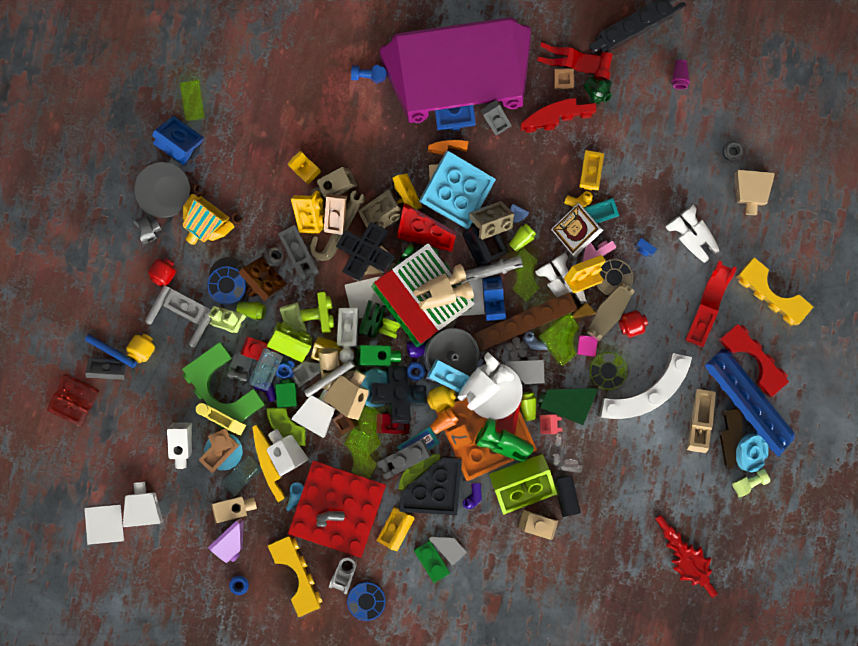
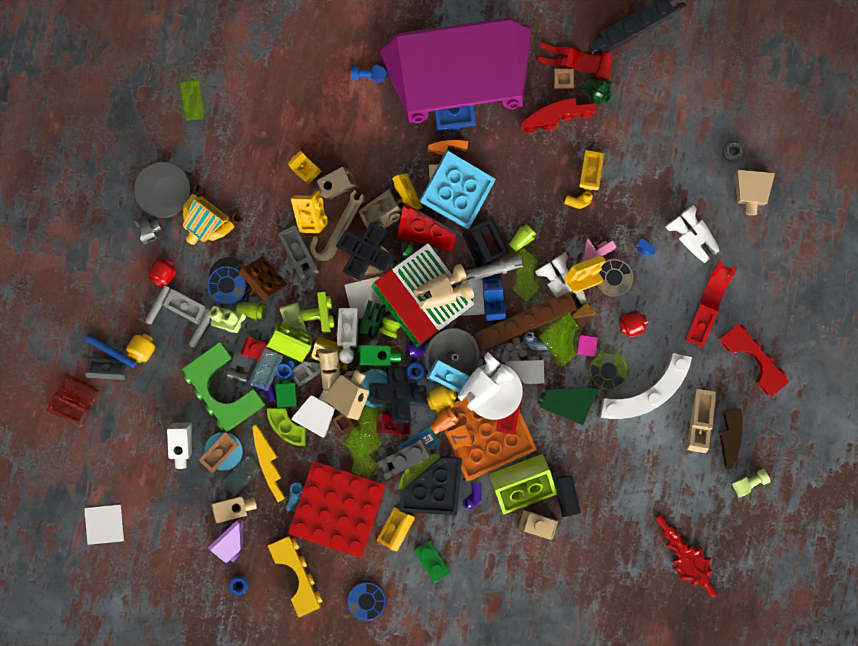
white torso [123,482,163,527] -> none
blue bracket [152,116,204,166] -> none
light yellow piece [196,403,246,436] -> none
medium nougat plate [208,428,234,454] -> none
dark grey plate [264,247,283,266] -> none
white torso [267,429,309,477] -> none
light grey bar [304,360,355,397] -> none
dark grey arm [316,511,345,527] -> none
plate [324,194,347,235] -> none
light grey piece [328,555,357,594] -> none
light grey tile [429,536,467,565] -> none
dark tan bracket [469,201,514,240] -> none
green piece [475,417,534,462] -> none
dark grey plate [480,100,512,136] -> none
medium blue tile [510,204,529,223] -> none
lime cone [520,392,537,421] -> none
coral tile [540,415,562,434] -> none
tile [551,203,603,257] -> none
clear bracket [553,431,582,473] -> none
teal tile [584,198,619,224] -> none
dark tan piece [587,283,635,341] -> none
magenta cone [671,60,690,90] -> none
blue plate [704,349,795,457] -> none
yellow arch [736,257,814,325] -> none
medium azure tile [736,433,768,472] -> none

